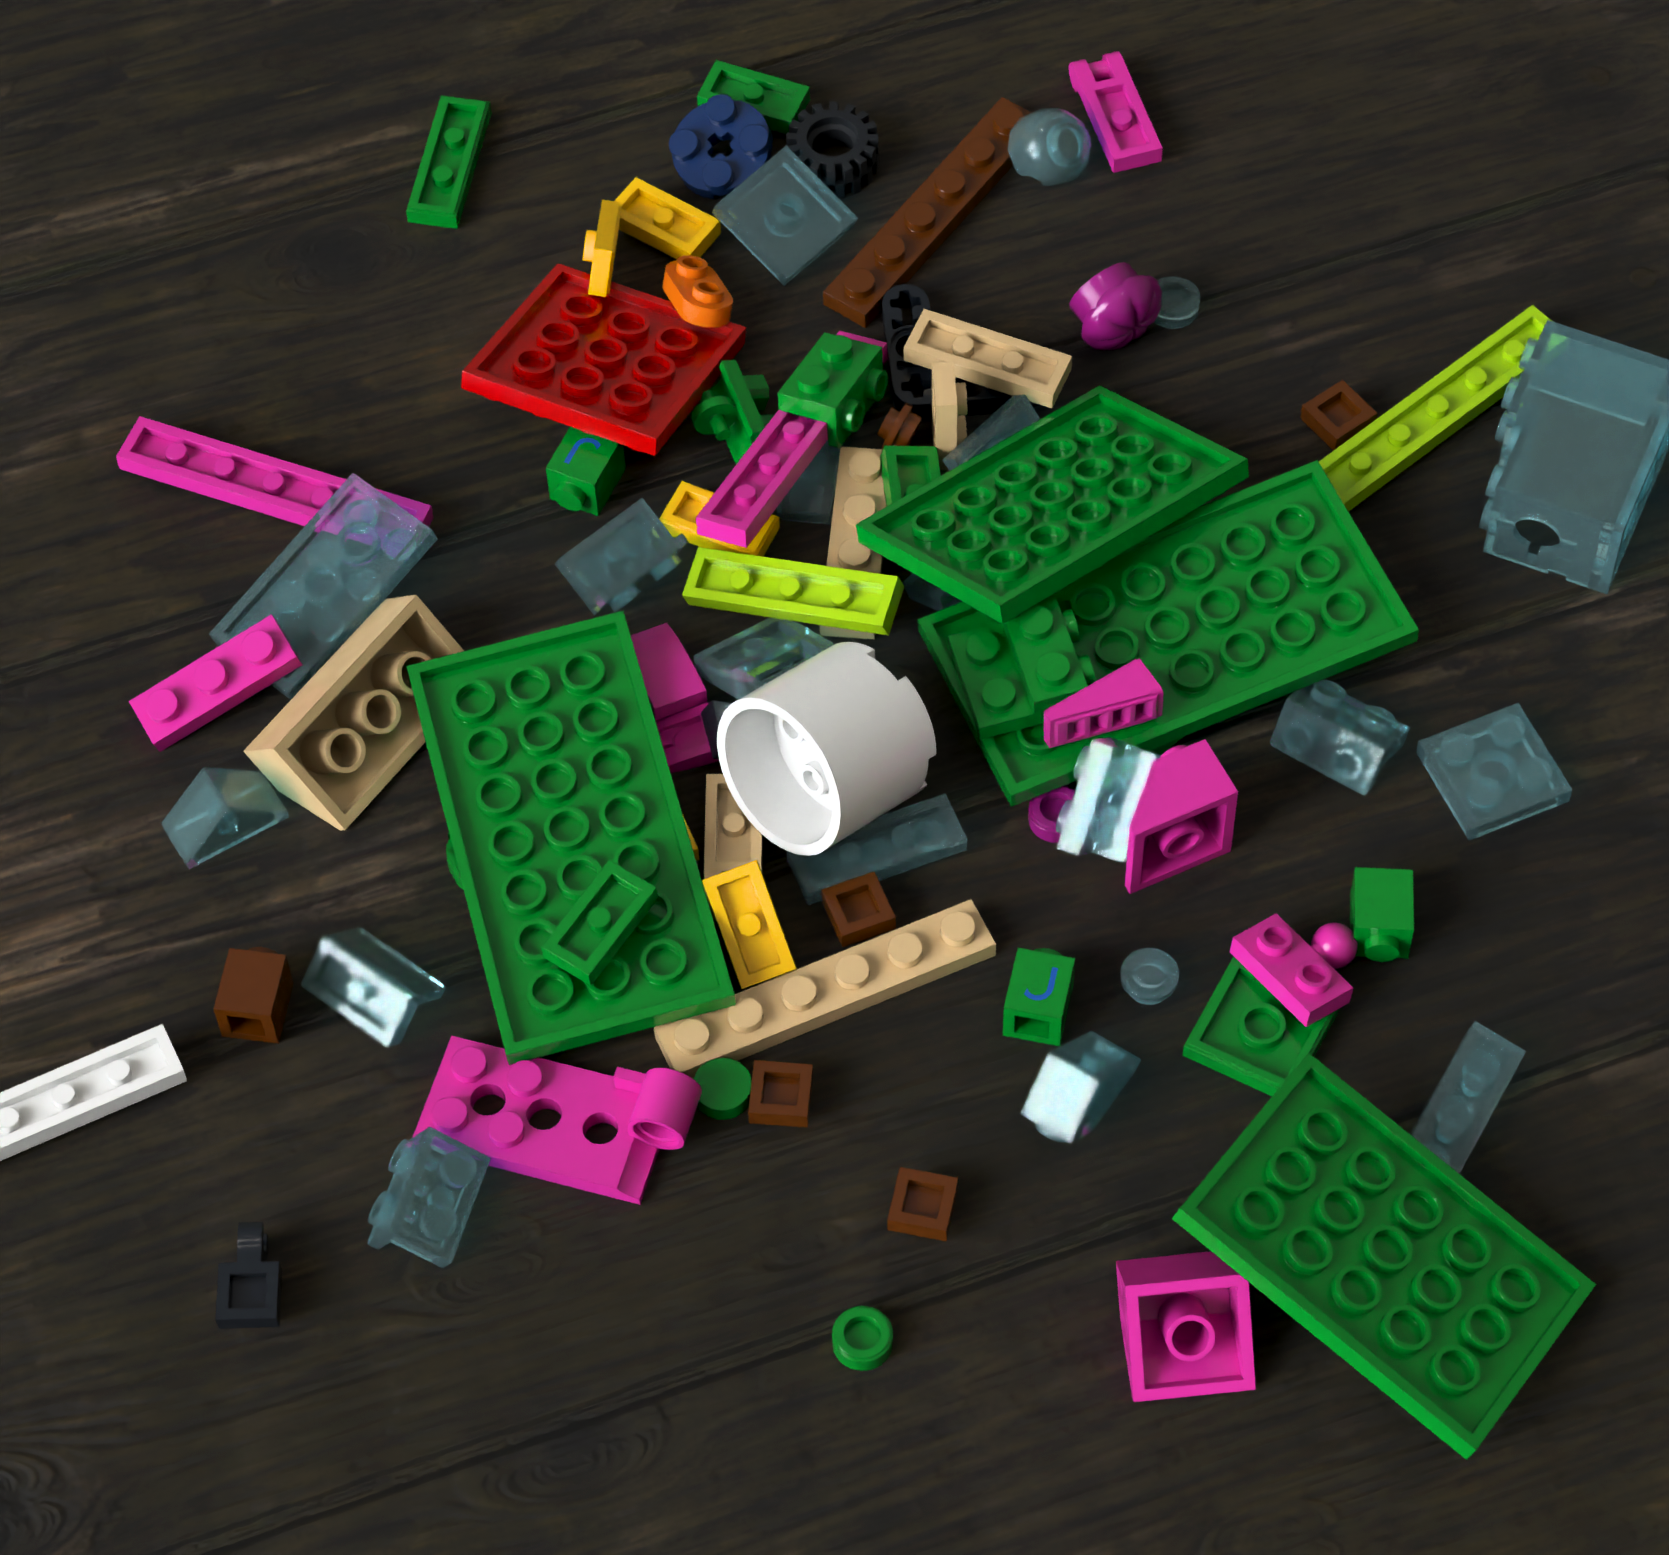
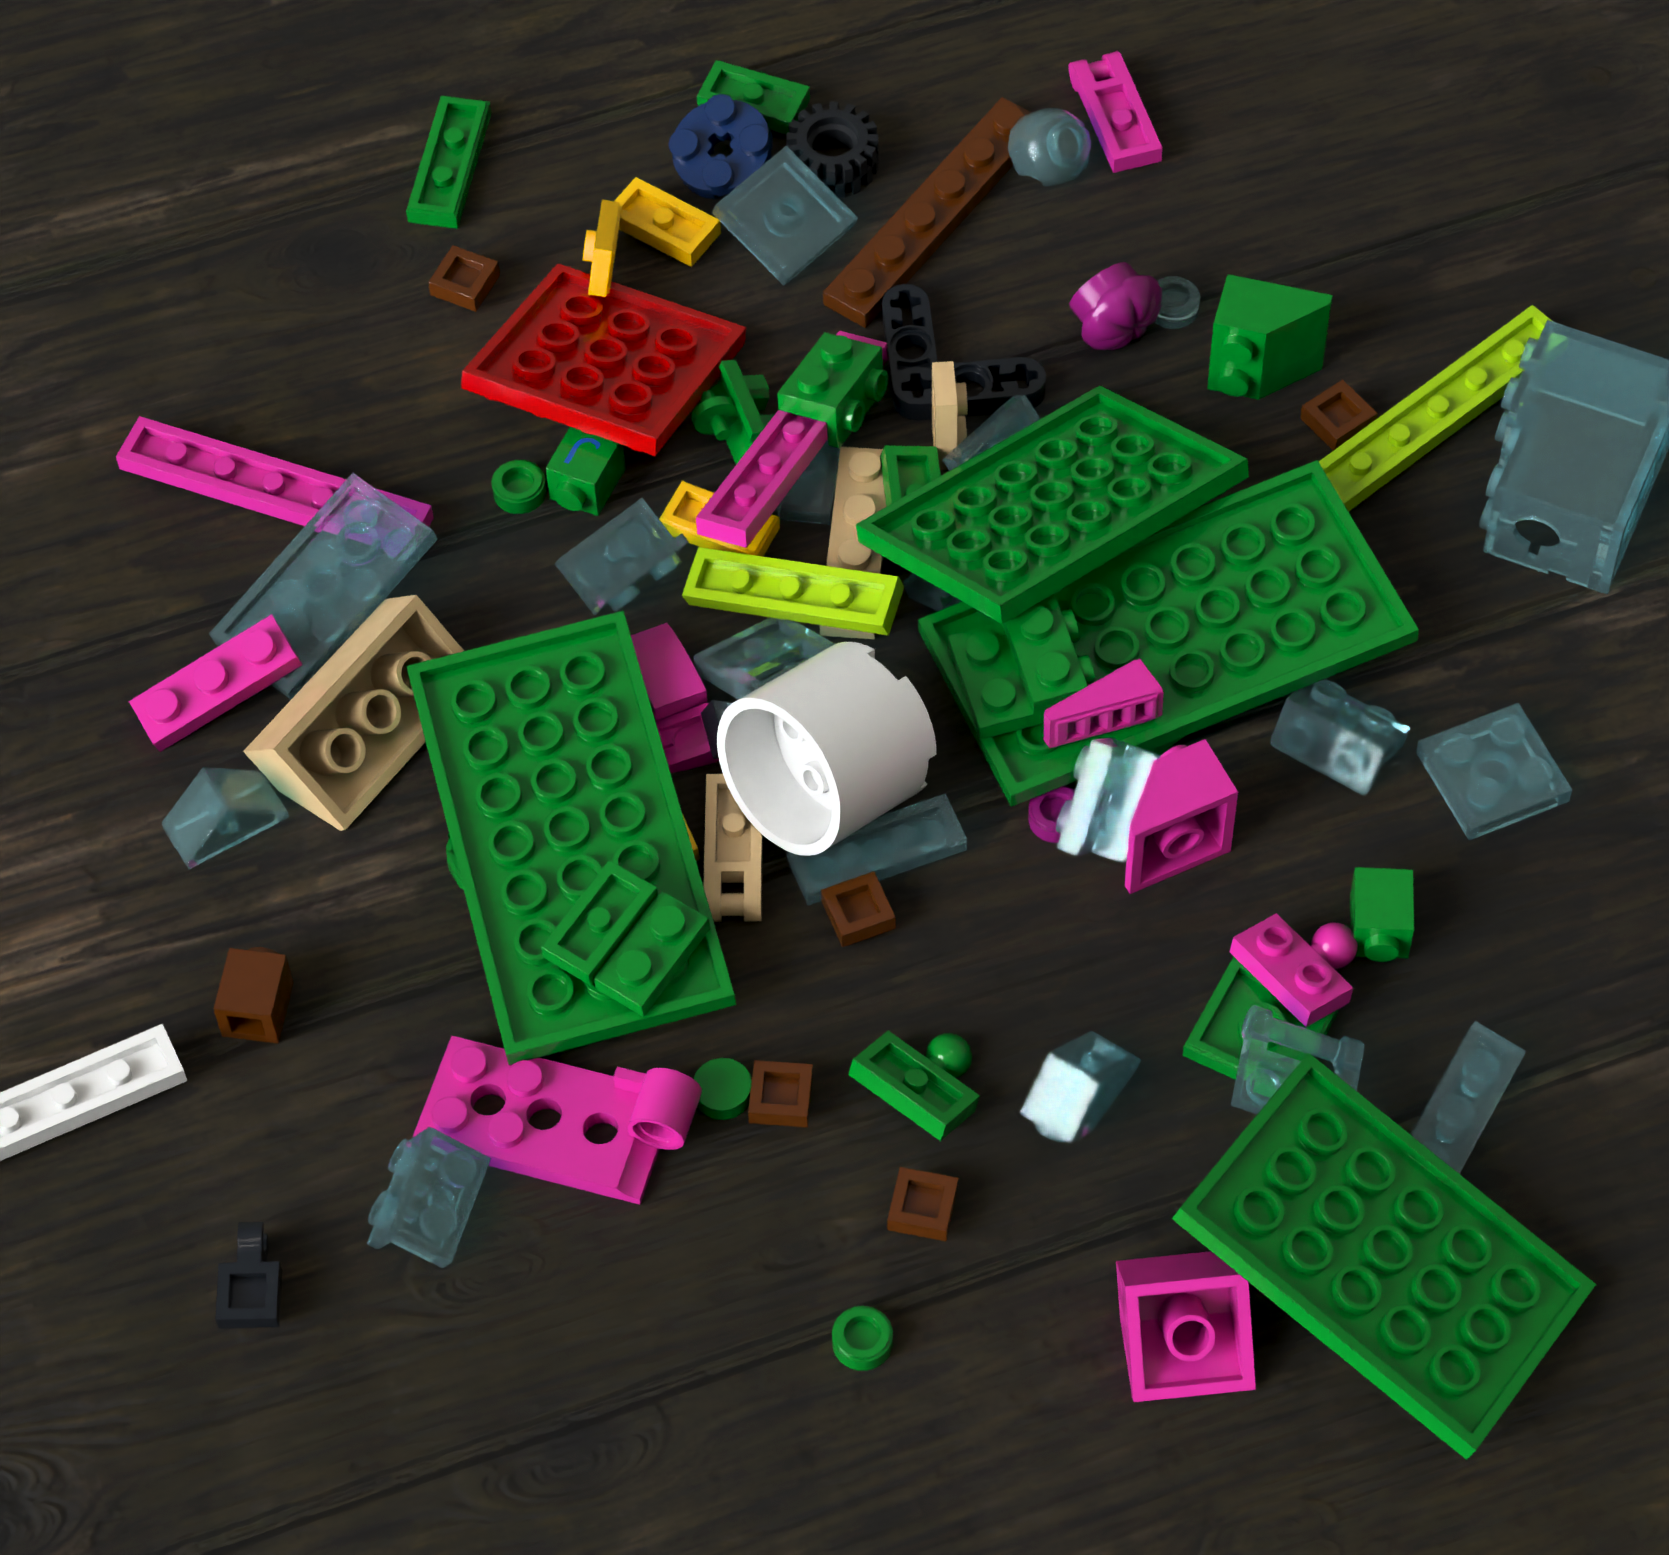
clear light blue panel [301,928,446,1047] -> none
tan plate [654,899,996,1079] -> none
orange plate [662,255,733,328] -> none
yellow plate [702,860,797,989] -> none
reddish brown plate [877,403,923,449] -> none
tan plate [904,309,1072,408] -> none
green brick [1003,947,1075,1047] -> none
clear light blue plate [1121,948,1179,1005] -> none
none -> reddish brown plate [428,245,500,312]
none -> green tile [491,460,547,514]
none -> green plate [594,890,711,1017]
none -> green plate [848,1030,980,1141]
none -> green slope [1207,274,1333,400]
none -> clear light blue plate [1231,1005,1364,1114]

